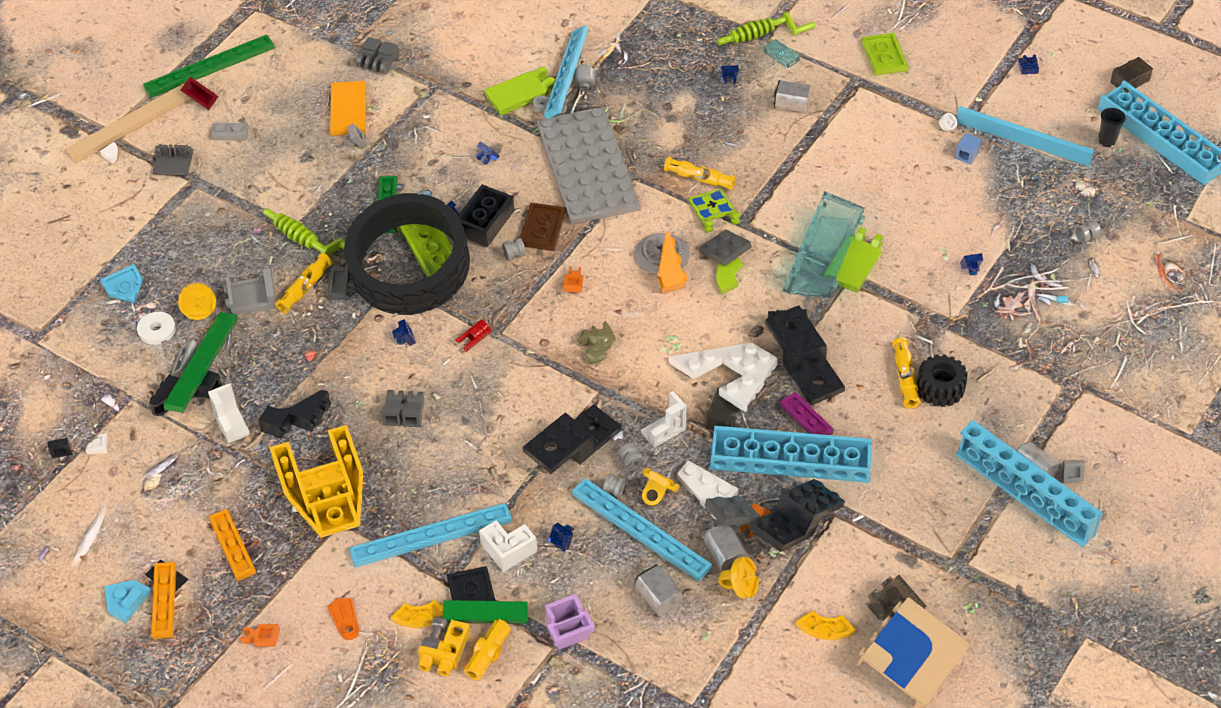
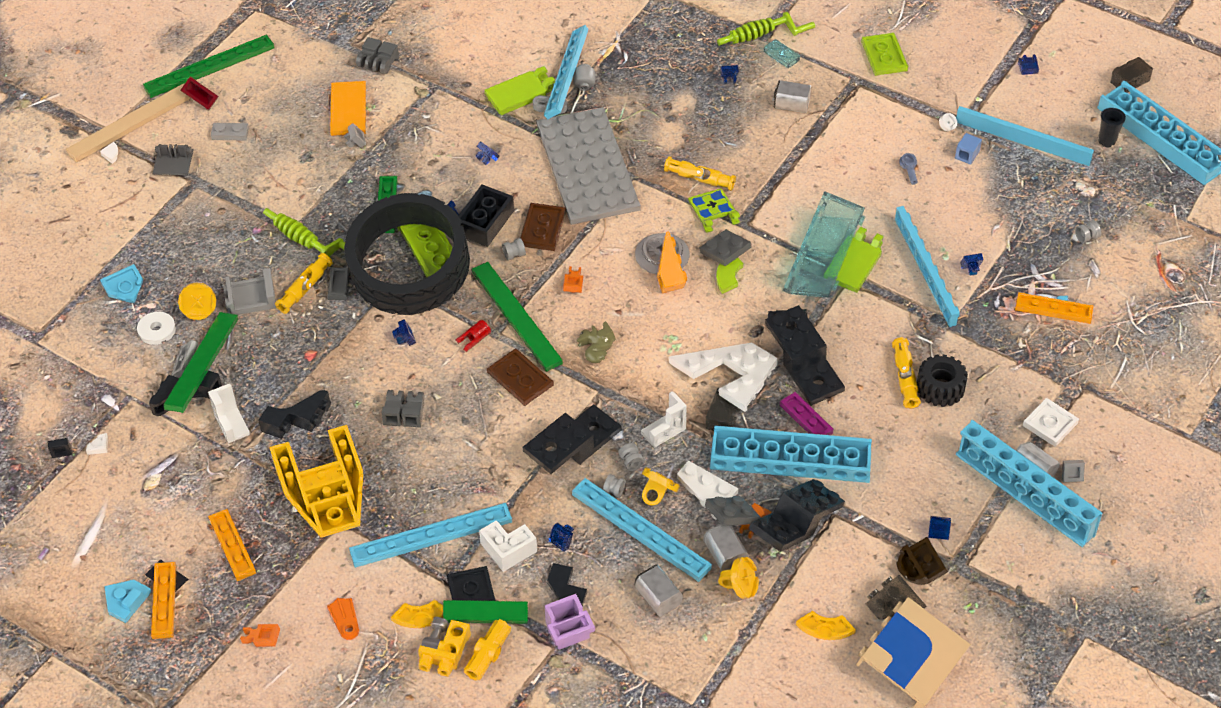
none -> green tile [472,262,563,372]
none -> reddish brown tile [487,348,554,406]
none -> black tile [547,563,587,607]
none -> medium azure plate [895,206,960,327]
none -> dark brown slope [896,537,948,585]
none -> sand blue plate [899,153,918,185]
none -> clear blue tile [928,516,951,540]
none -> light orange tile [1015,292,1093,324]
none -> white plate [1023,398,1079,447]

